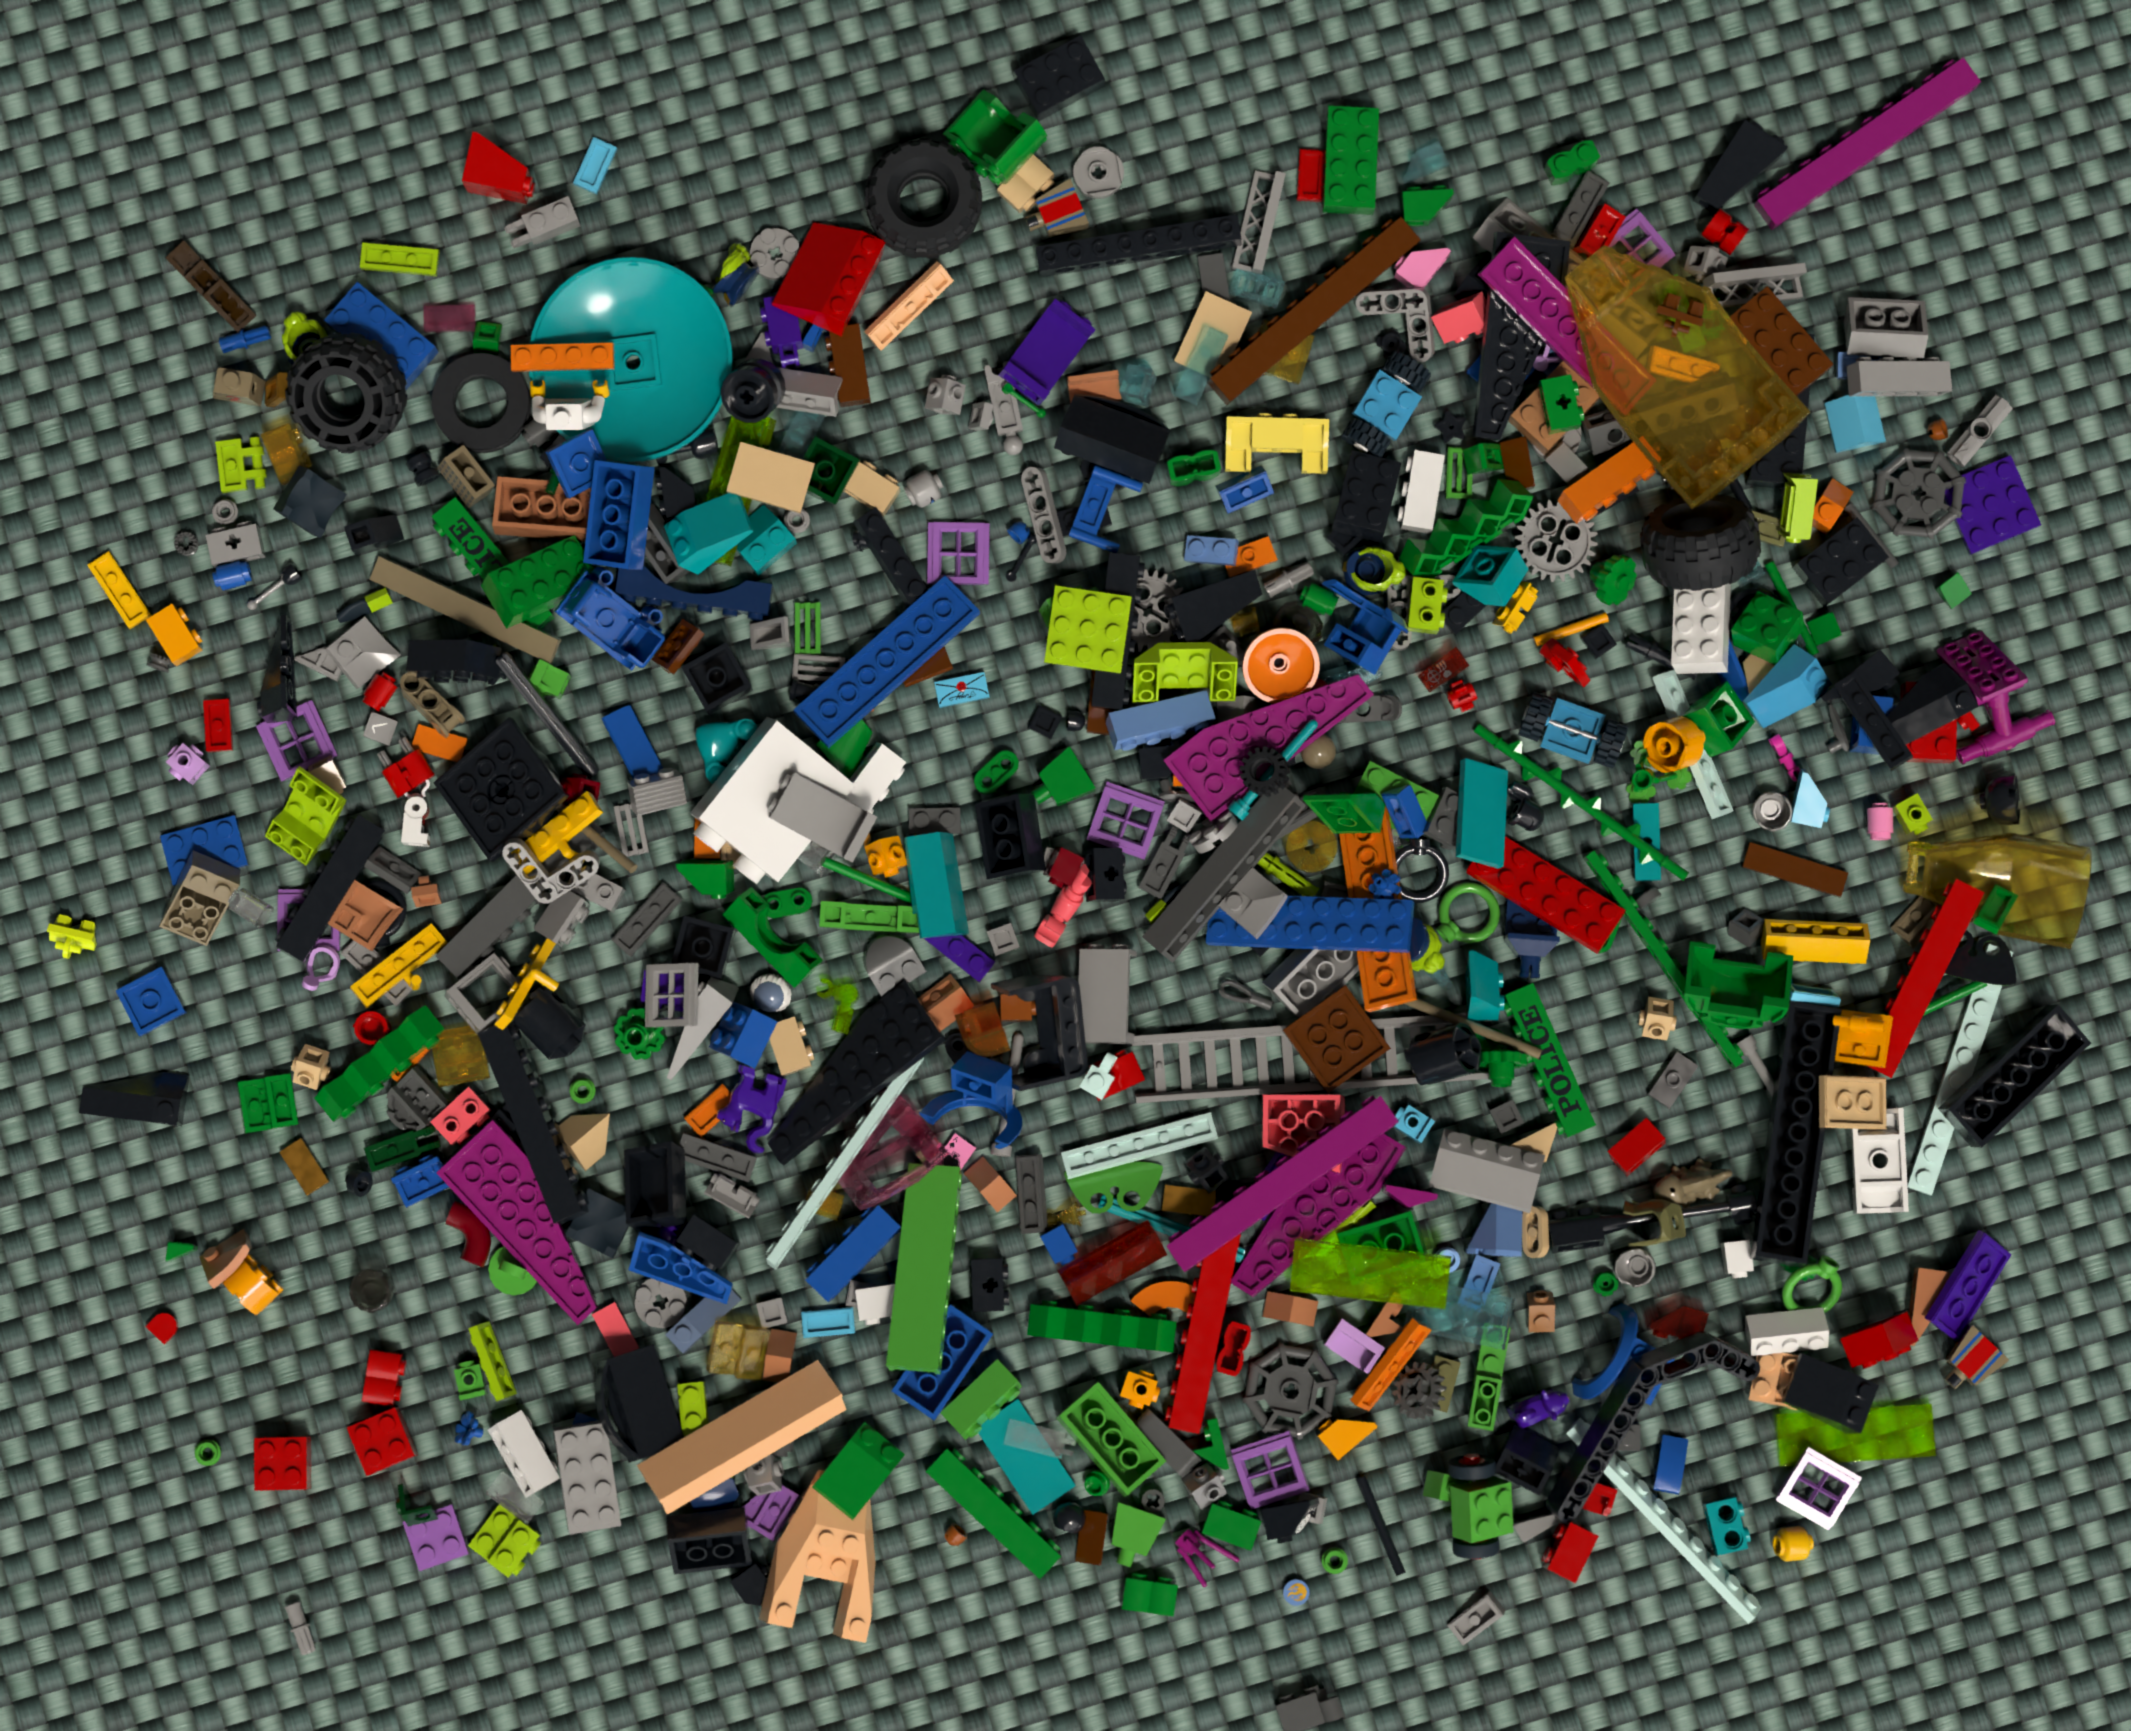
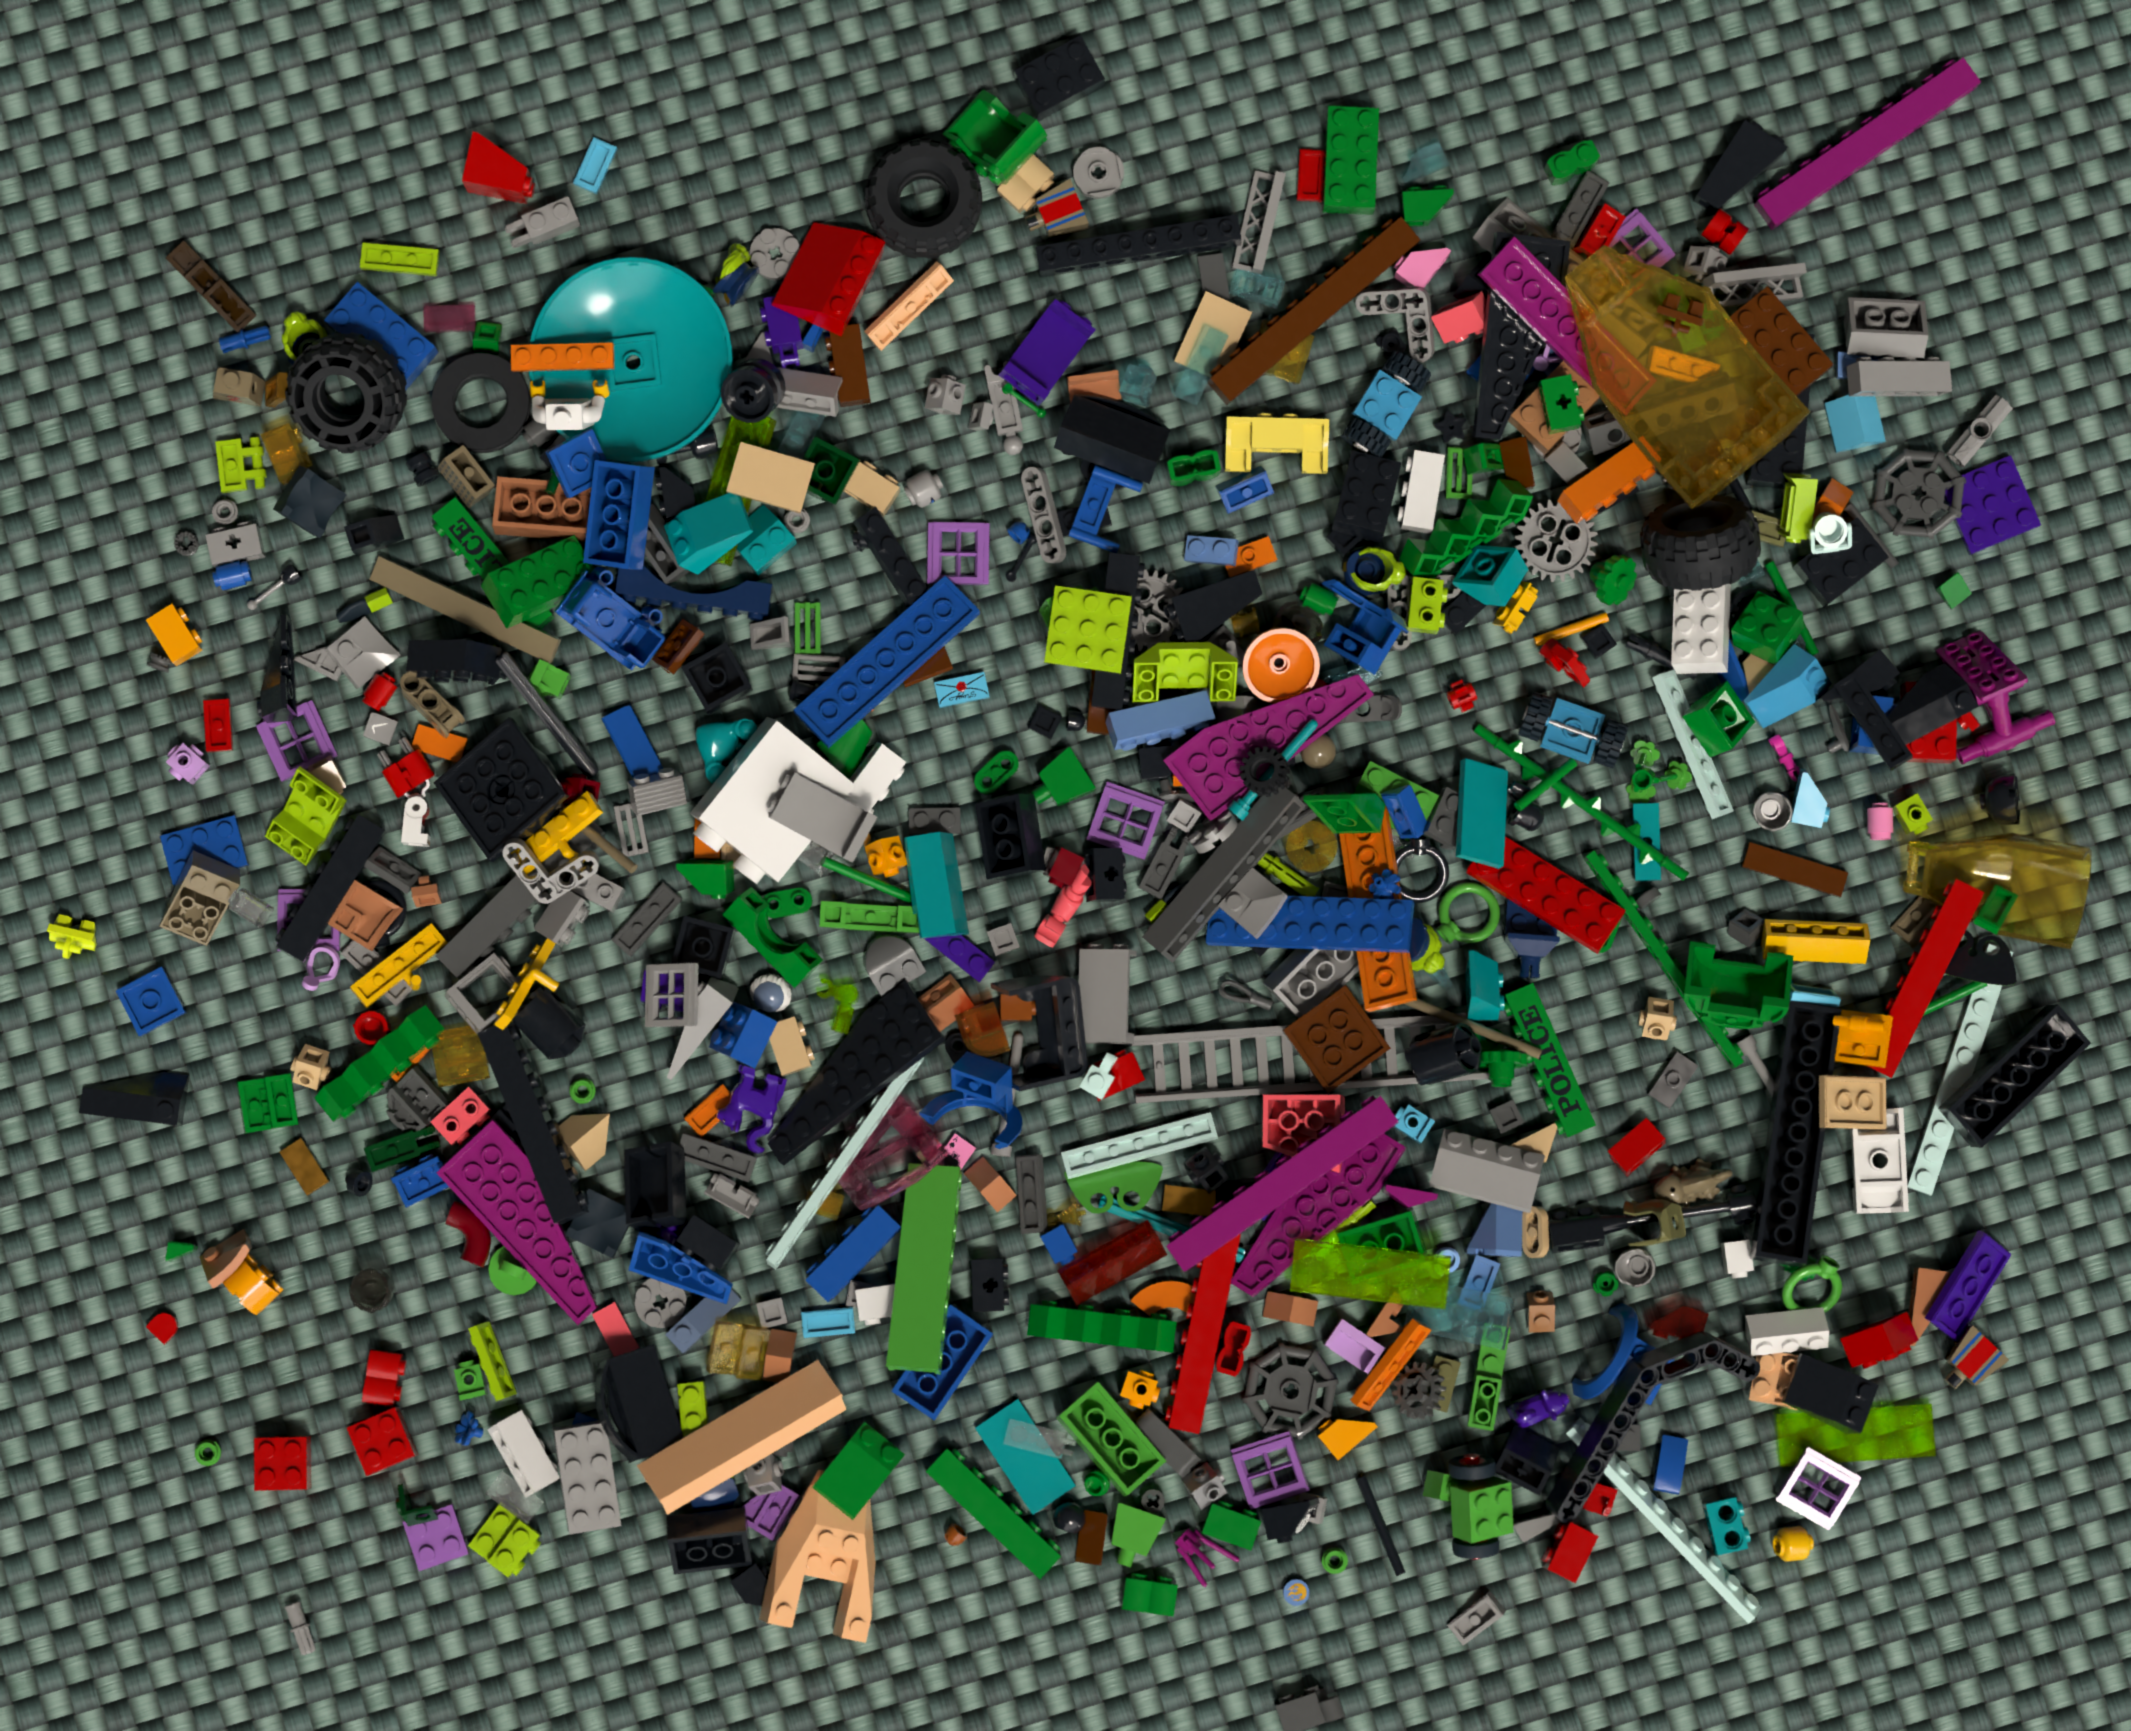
yellow tile [87,551,152,629] -> none
green plant [614,1007,667,1060] -> none
bright green brick [940,1359,1022,1440] -> none
green slope [1192,1418,1229,1470] -> none
light grey axle [1263,562,1314,598] -> none
clear red leg [1417,647,1470,693] -> none
light orange brick [1643,716,1706,773] -> none
green slope [1806,612,1842,646] -> none
dark orange hinge [1927,419,1948,440] -> none
none -> green bar [1514,758,1577,811]
none -> light aqua piece [1809,512,1852,554]

